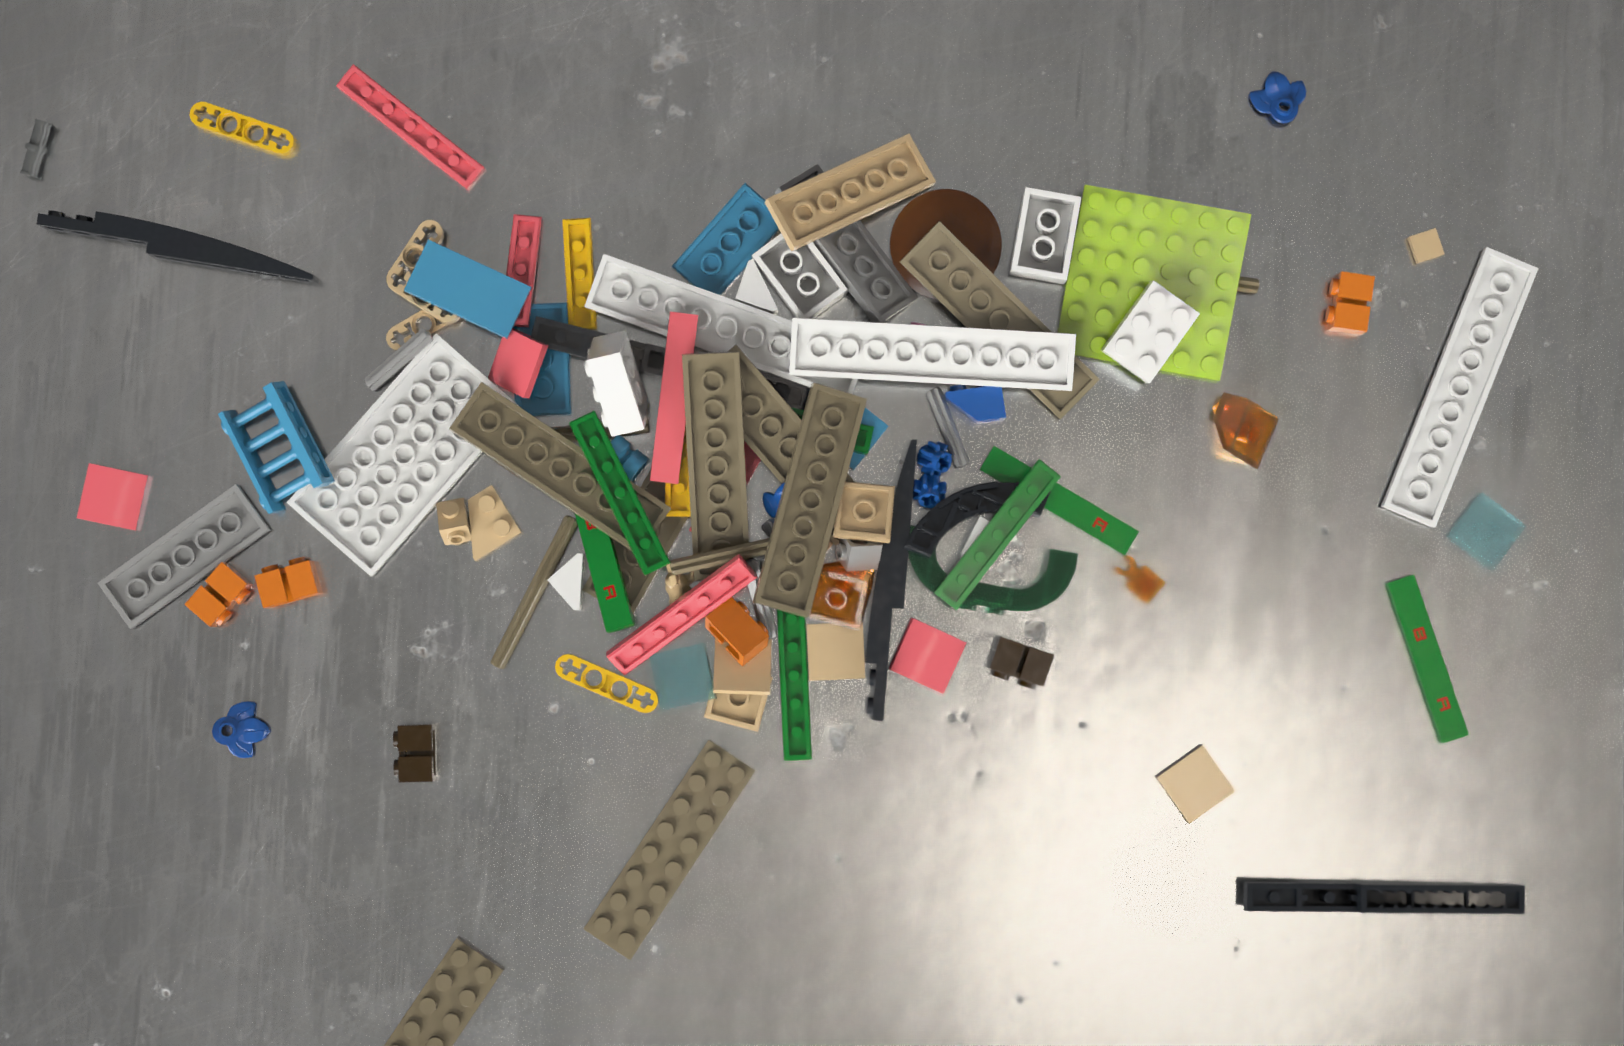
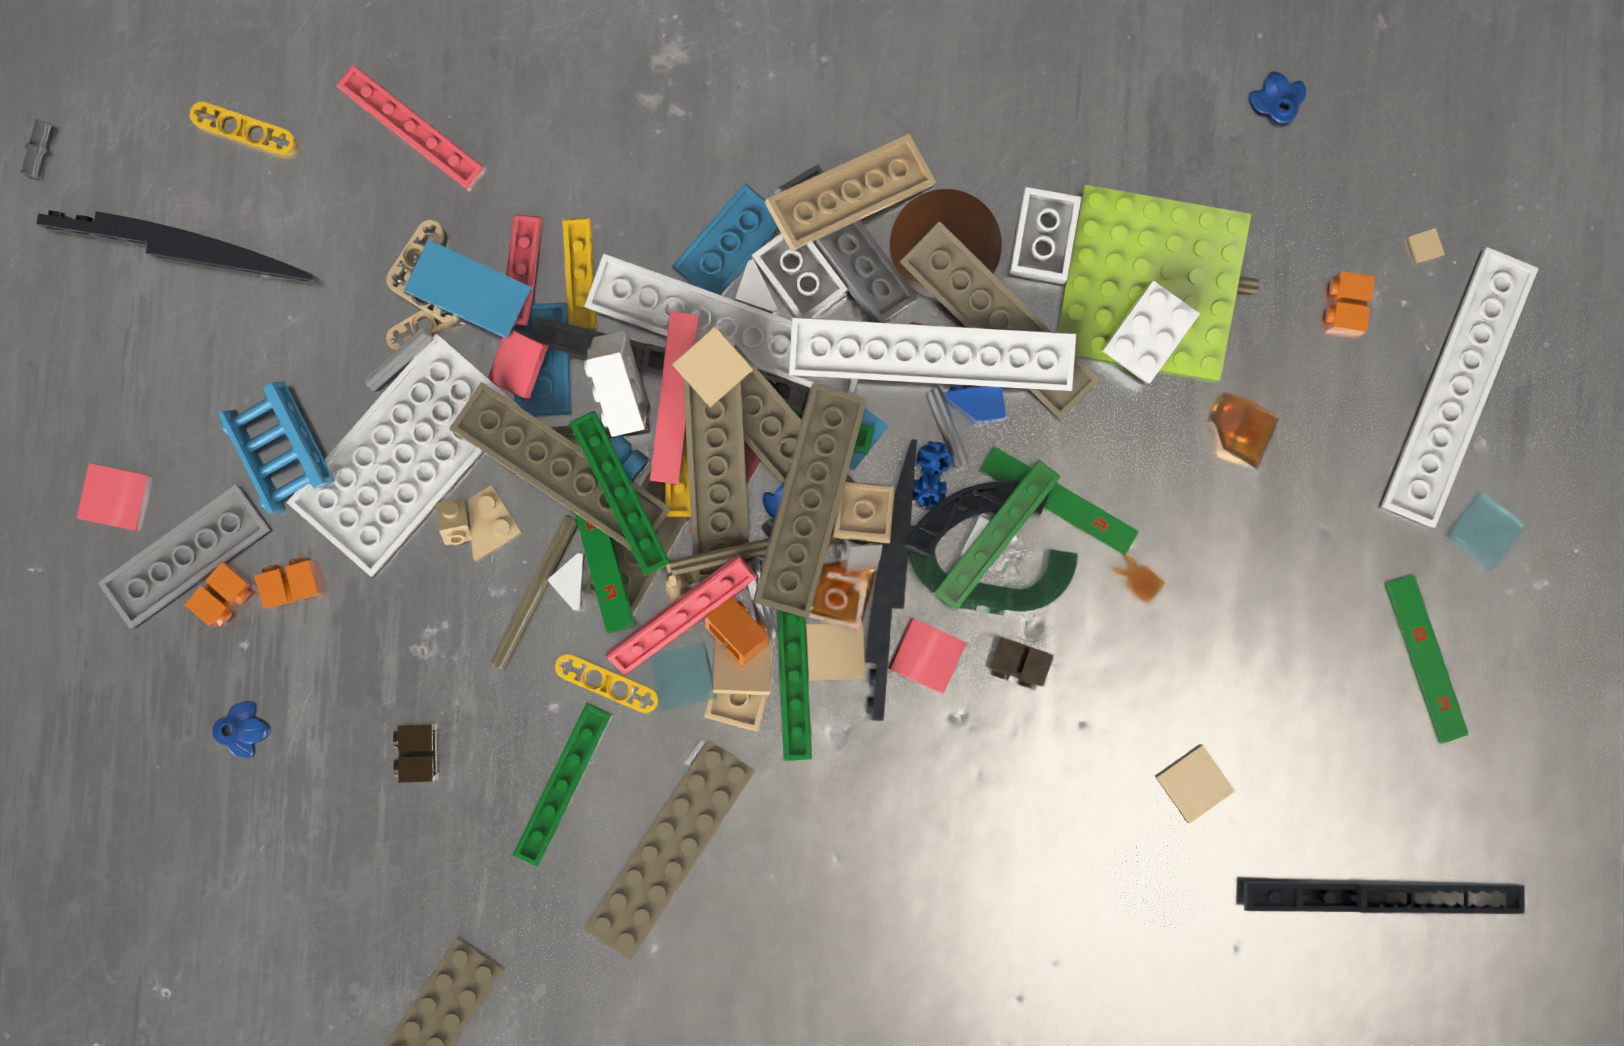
none -> green tile [512,702,613,868]
none -> tan tile [672,326,753,407]
none -> white leg [684,739,706,766]

